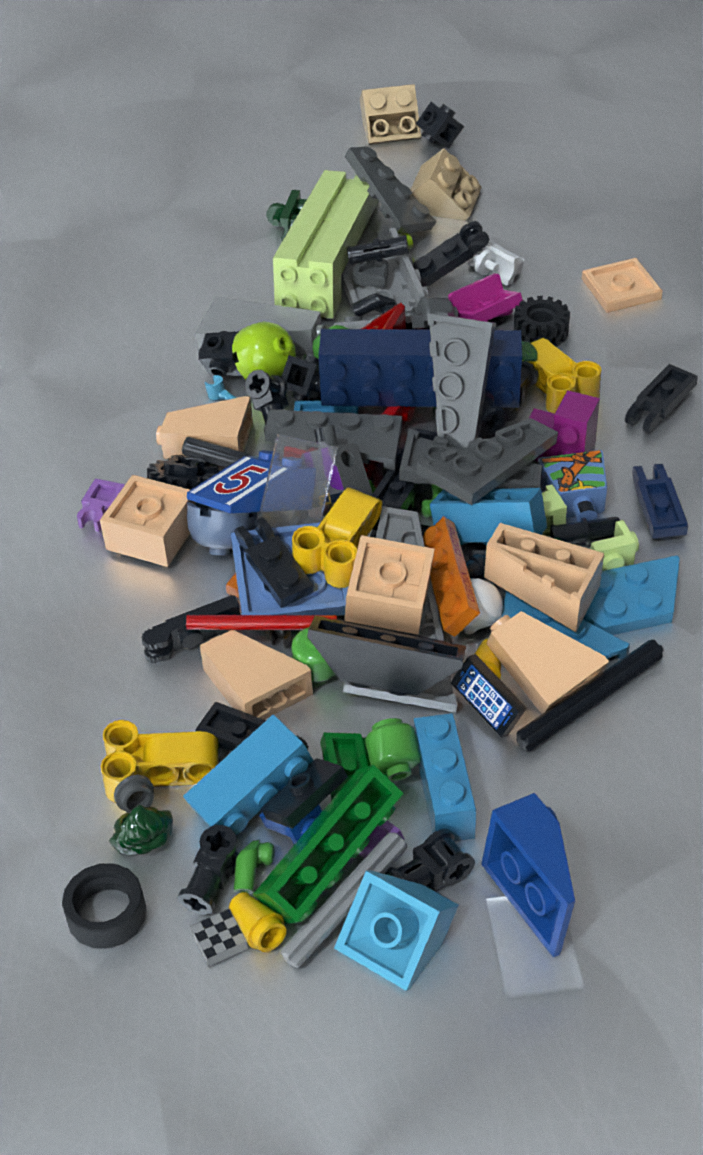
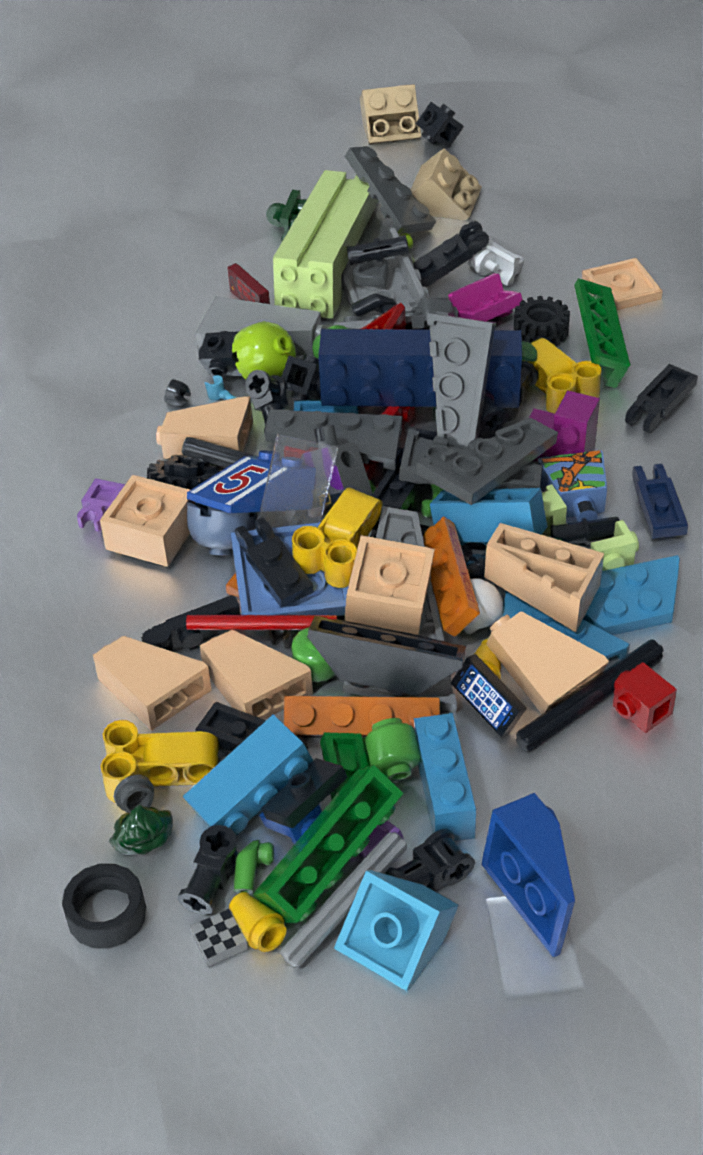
none -> light nougat slope [93,636,212,731]
none -> black hinge [164,379,191,406]
none -> dark red tile [227,263,270,304]
none -> orange plate [284,696,440,737]
none -> green fence [574,278,631,389]
none -> red brick [612,662,677,733]

